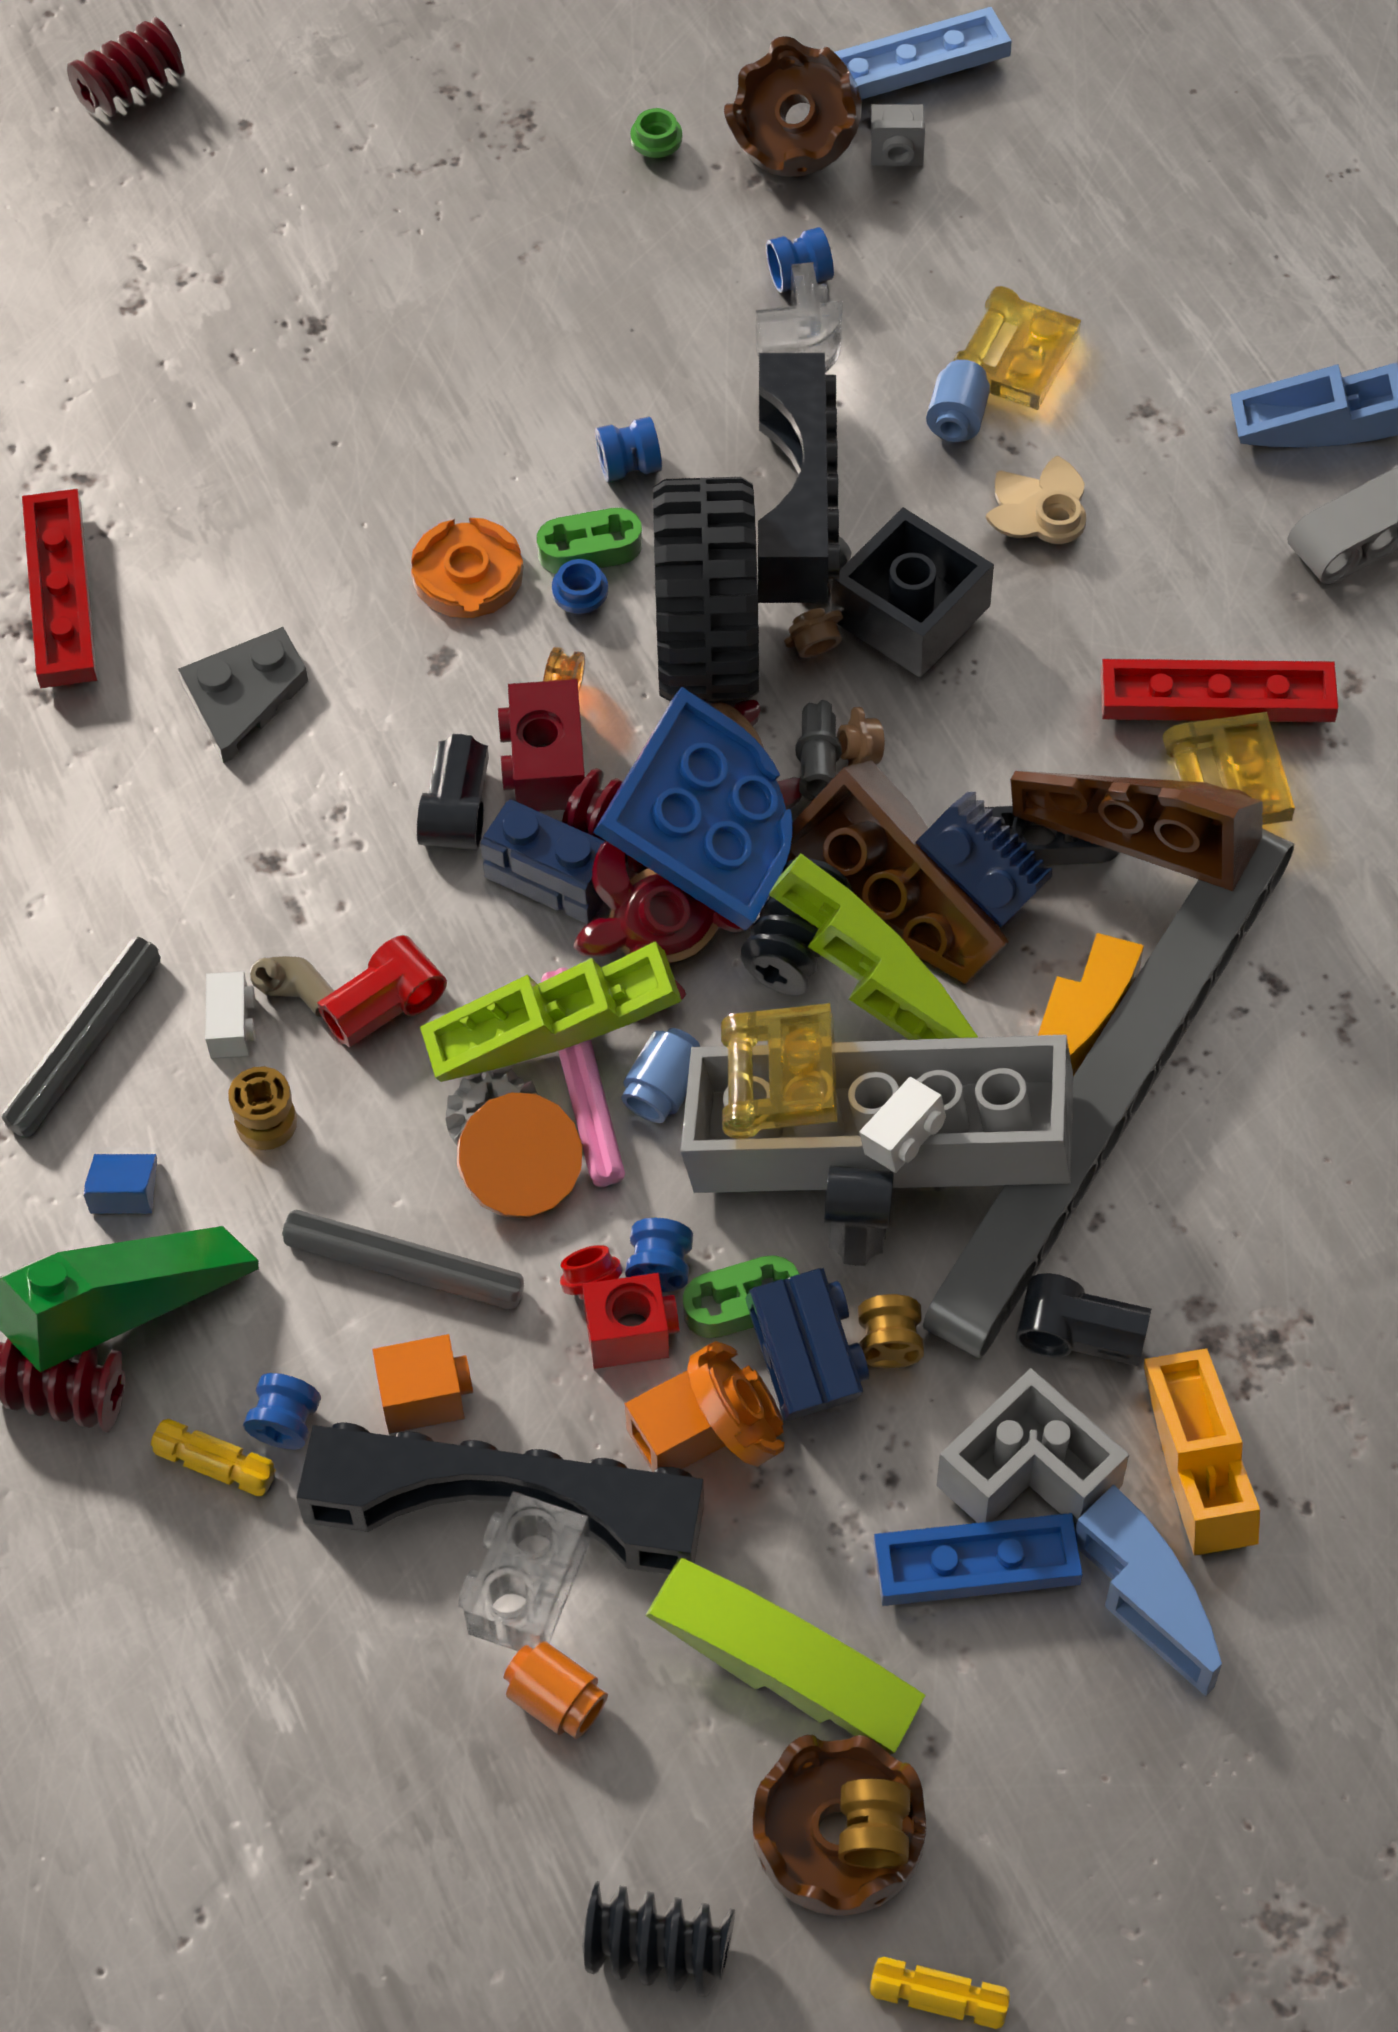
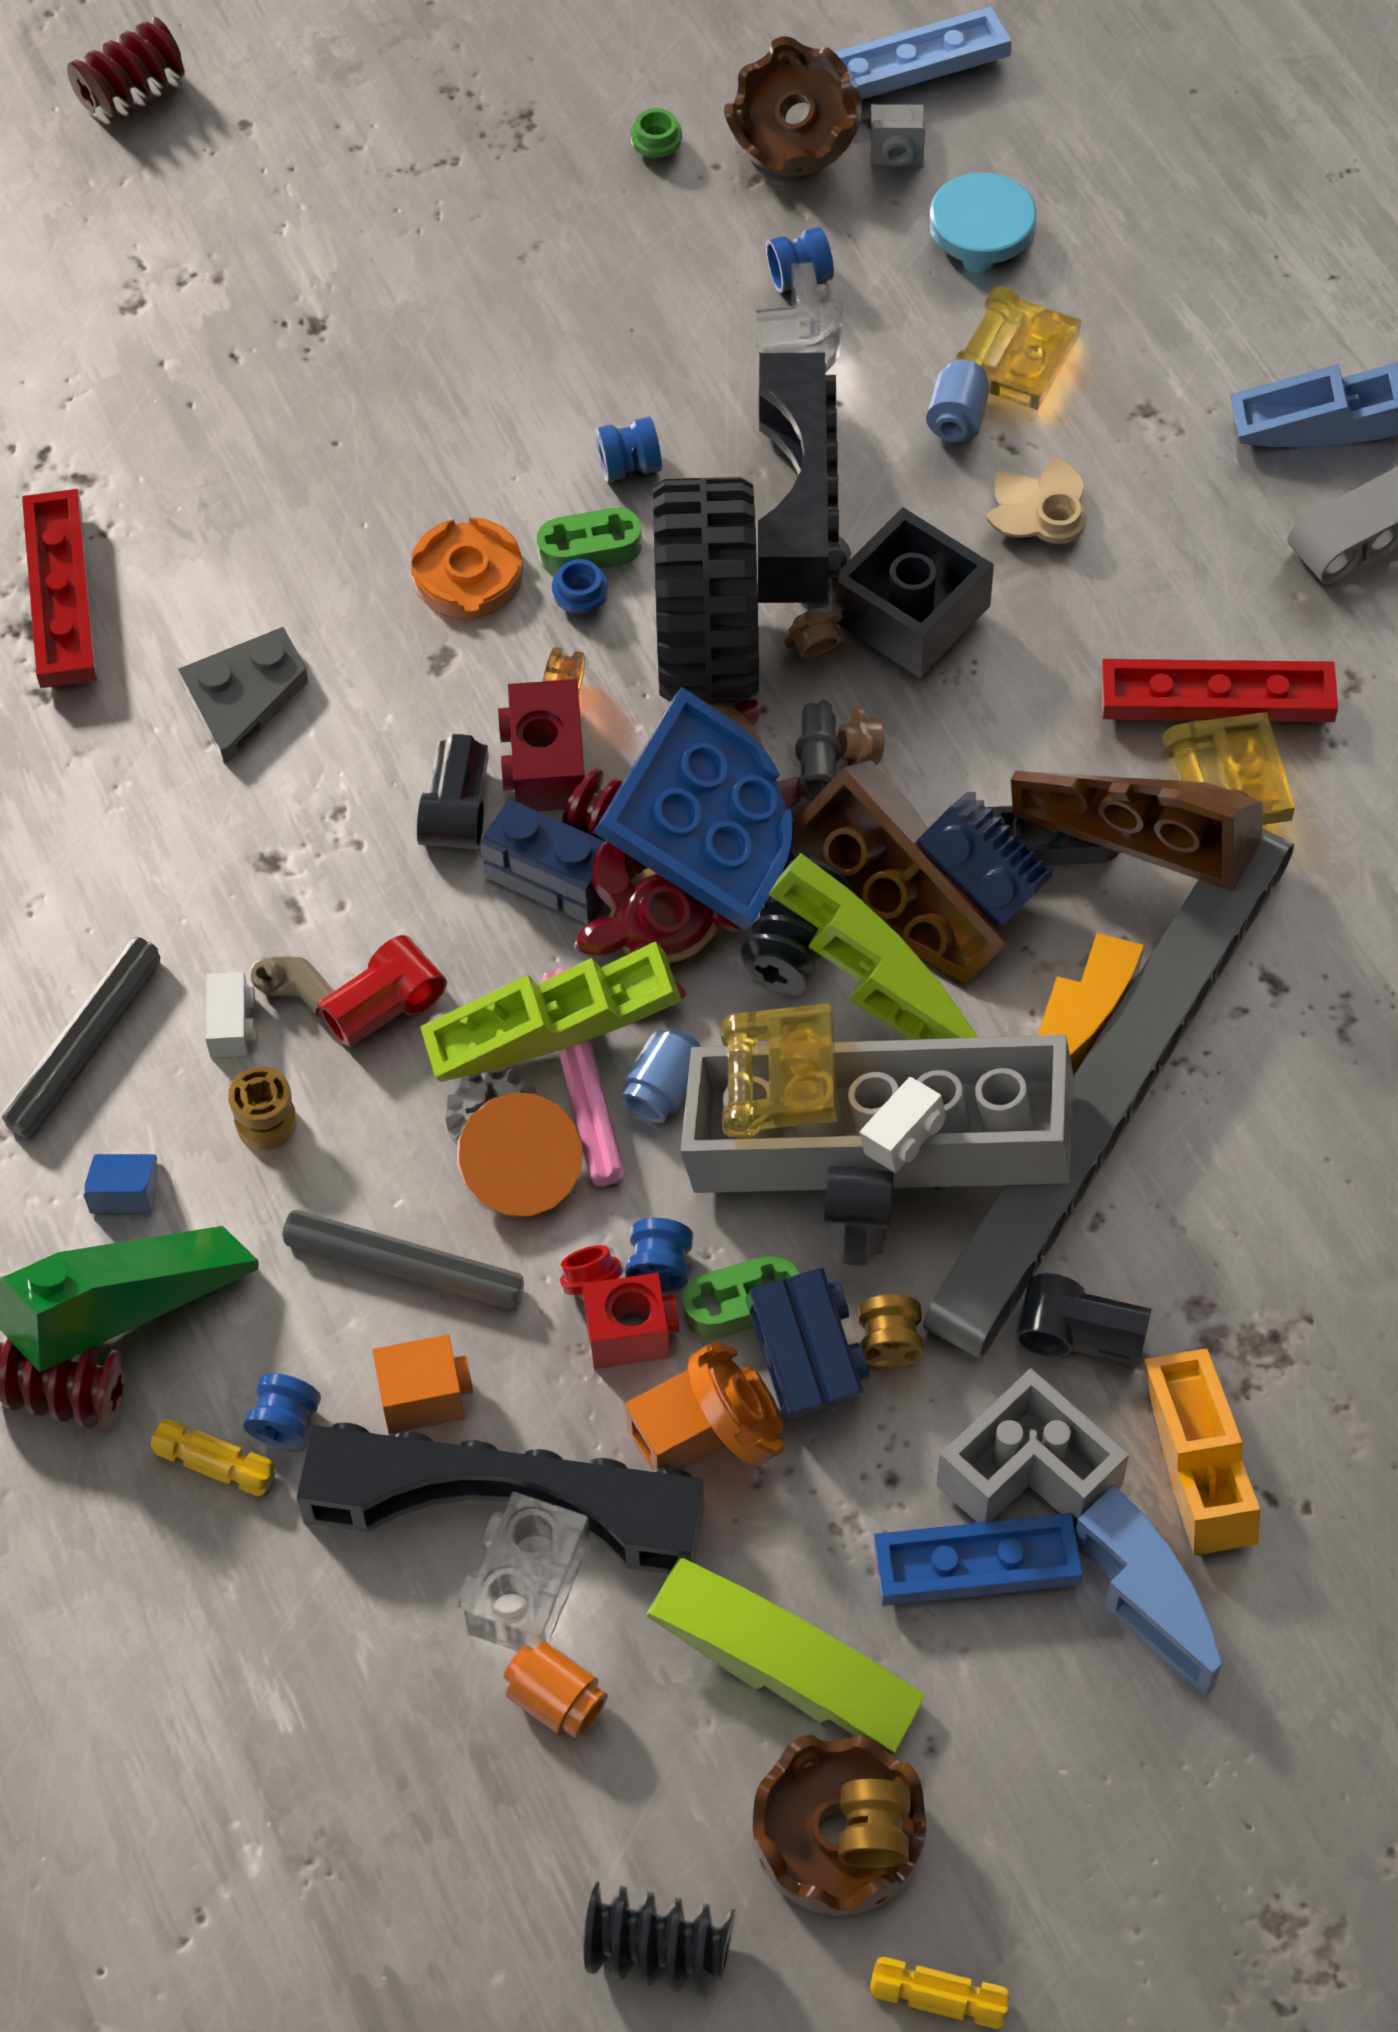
none -> medium azure tile [929,172,1037,273]

